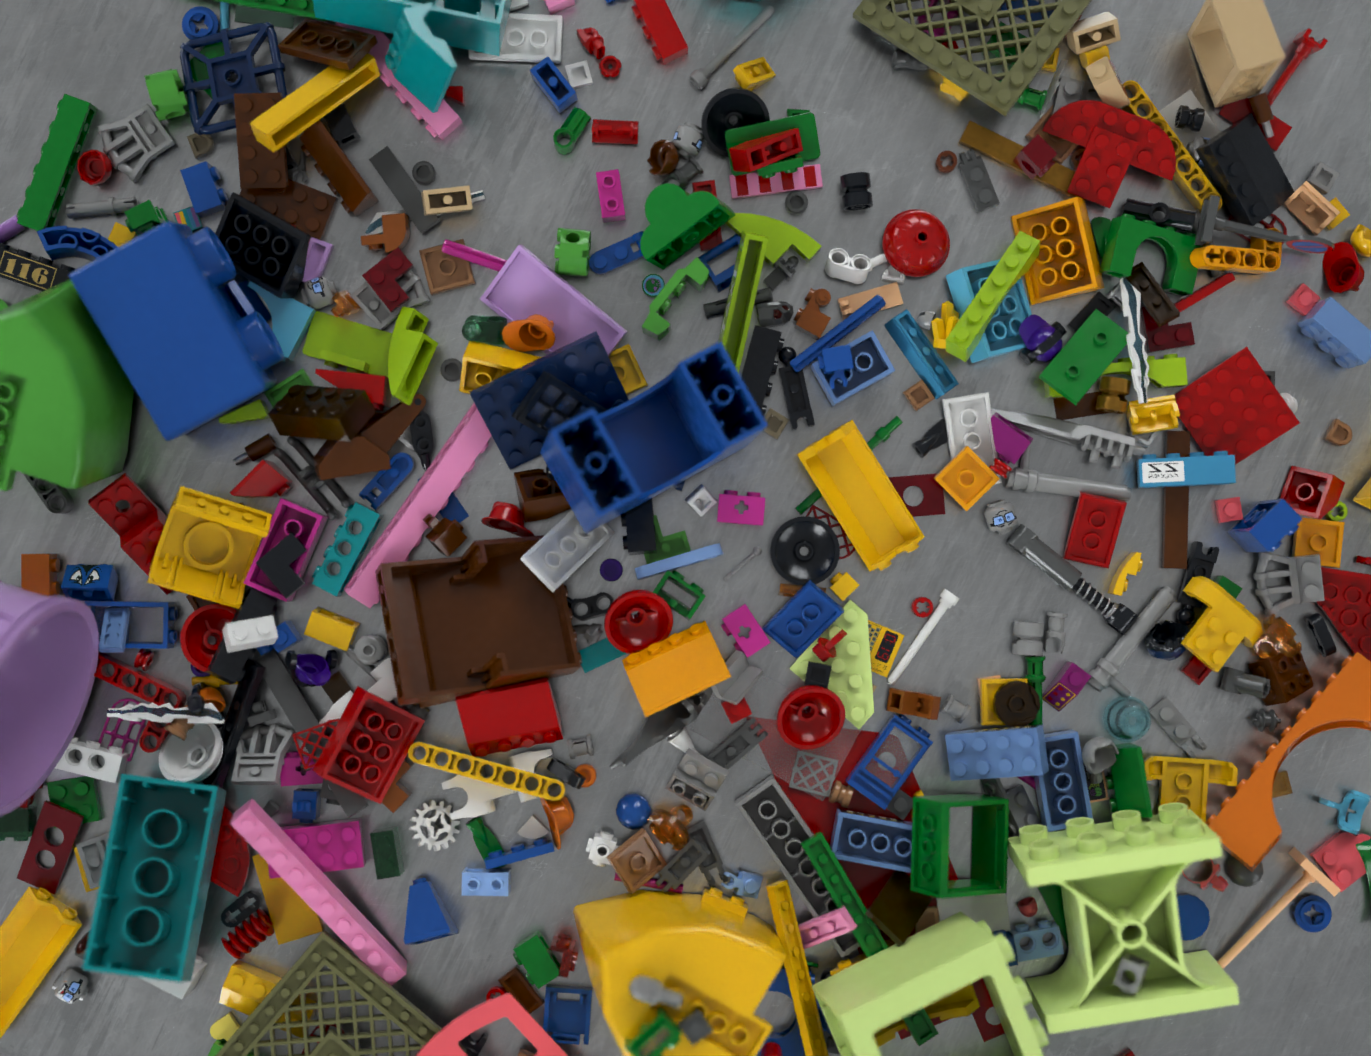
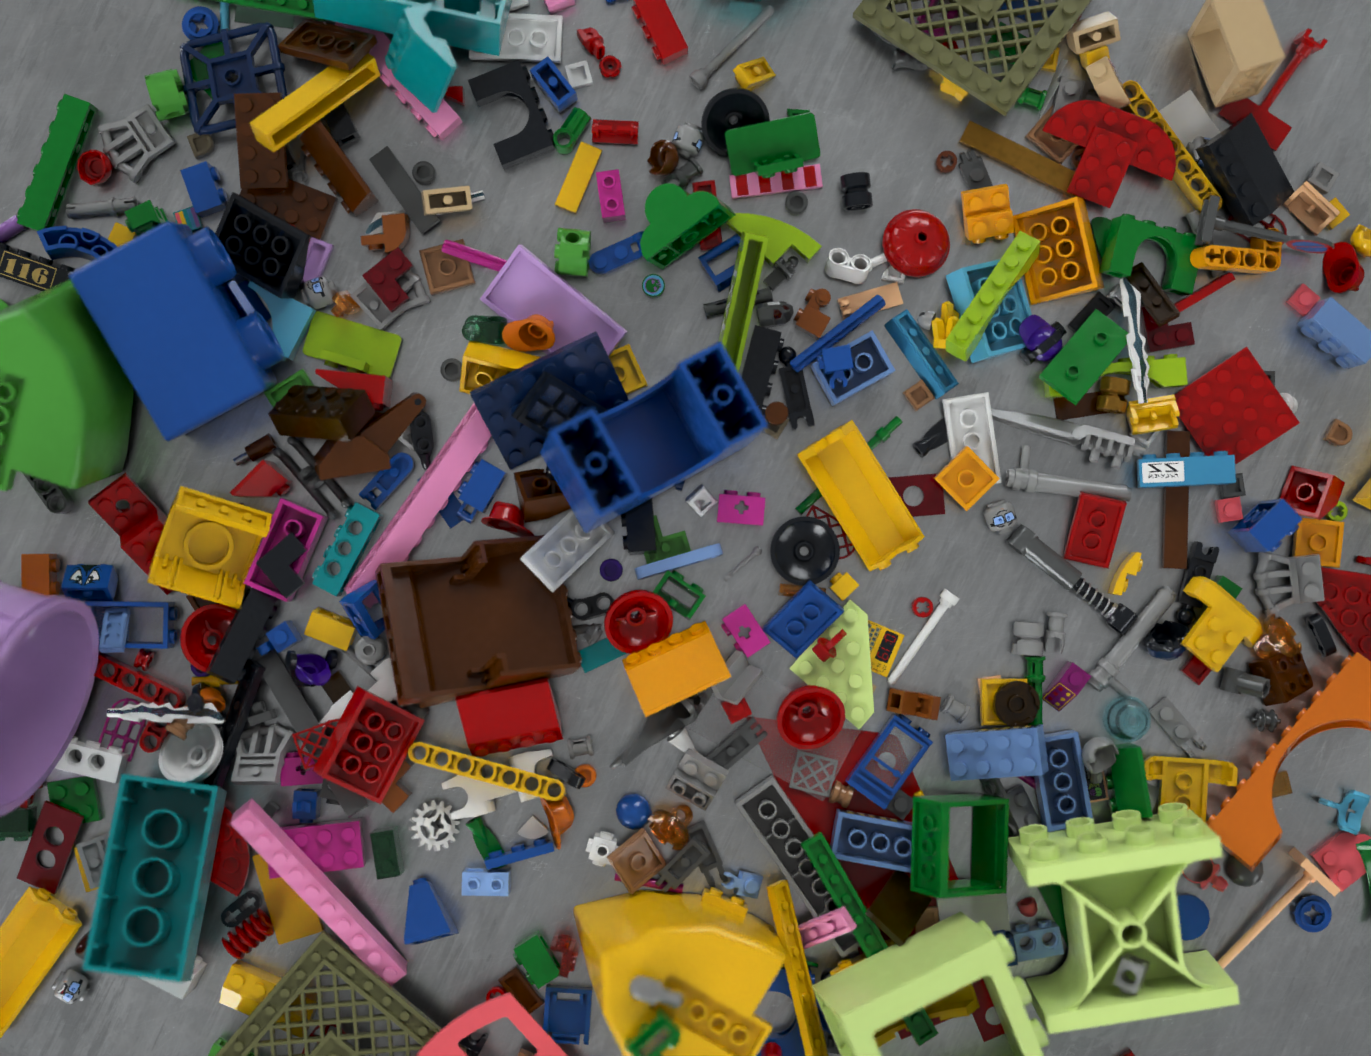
light yellow tile [210,1012,240,1041] -> none
lime slope [218,399,270,425] -> none
white brick [222,615,278,653] -> none
lime slope [388,306,438,405] -> none
reddish brown brick [423,514,467,557] -> none
bright green plate [642,257,709,341] -> none
dark grey plate [678,1009,713,1045] -> none
red slope [729,128,803,172] -> none
black plate [804,661,832,689] -> none
red bush [989,458,1012,479] -> none
magenta slope [991,412,1033,464] -> none
dark red brick [1013,134,1058,180] -> none
black piece [1123,198,1196,233] -> none
black wheel [1175,105,1205,132] -> none
reddish brown piece [1248,92,1274,138] -> none
none -> blue tile [339,580,385,640]
none -> blue brick [456,459,508,524]
none -> black arch [468,60,555,170]
none -> yellow tile [555,141,602,214]
none -> reddish brown tile [765,402,788,425]
none -> light orange plate [961,184,1014,244]
none -> dark grey tile [1219,473,1246,499]

